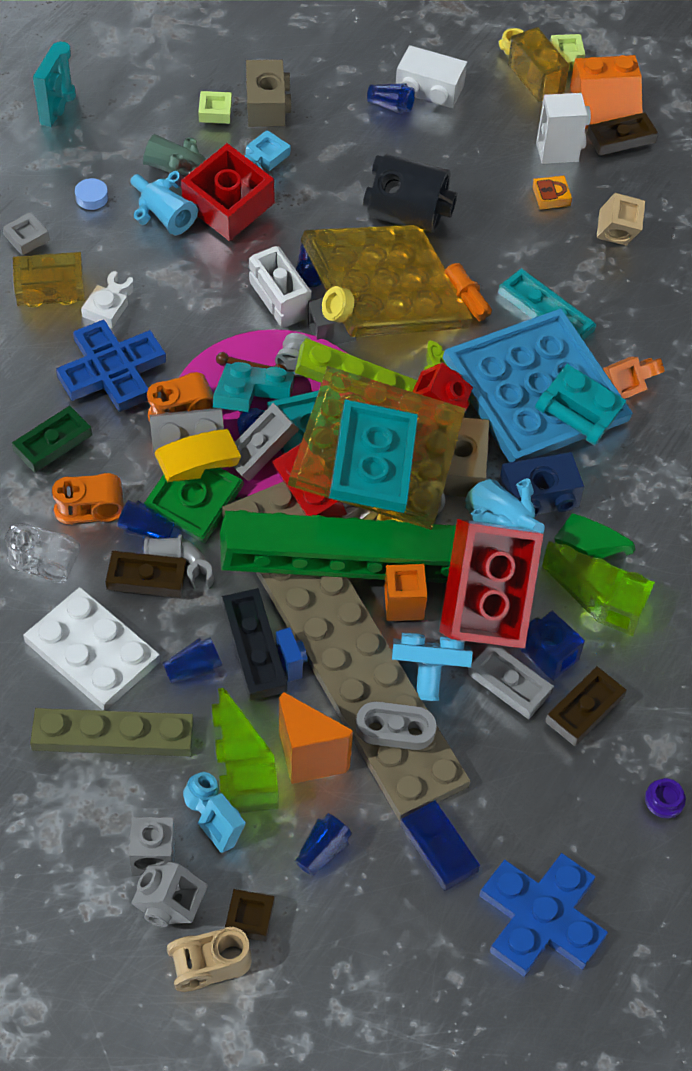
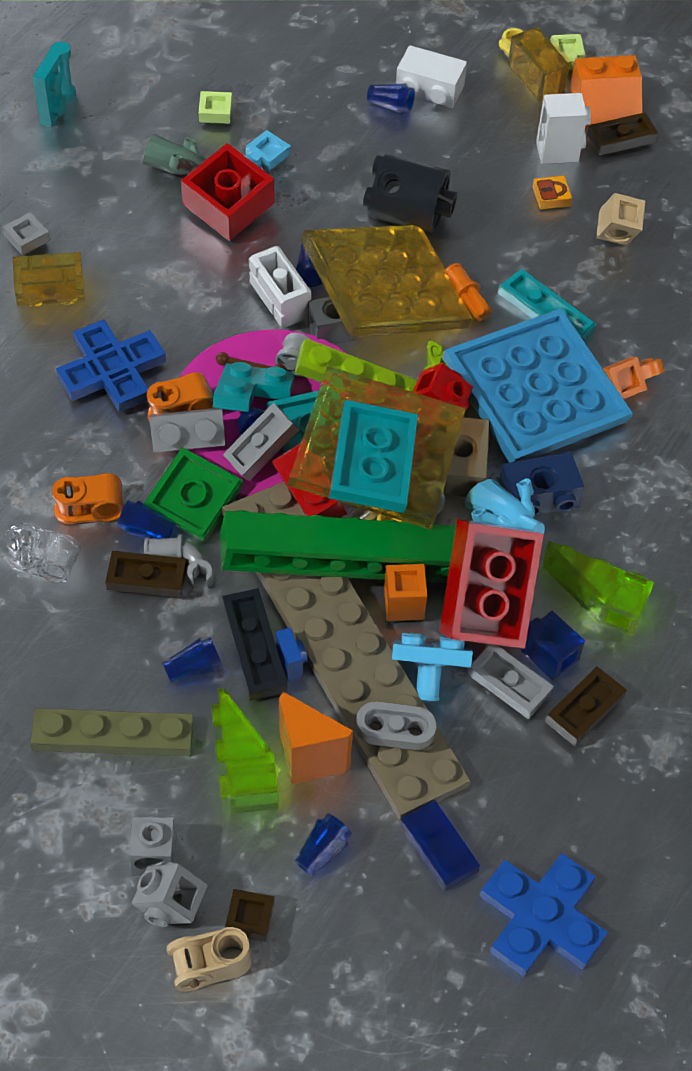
dark green plate [12,405,92,473] -> none
white plate [23,587,160,711] -> none
light blue tile [75,178,108,210] -> none
white plate [81,271,134,328] -> none
medium azure piece [130,171,198,235] -> none
yellow slope [154,429,241,482] -> none
medium azure plate [183,772,246,853] -> none
dark tan brick [246,59,291,127] -> none
light yellow tile [322,286,354,323] -> none
teal plate [534,364,627,446] -> none
green slope [554,513,636,565] -> none
dark purple plate [645,778,686,818] -> none

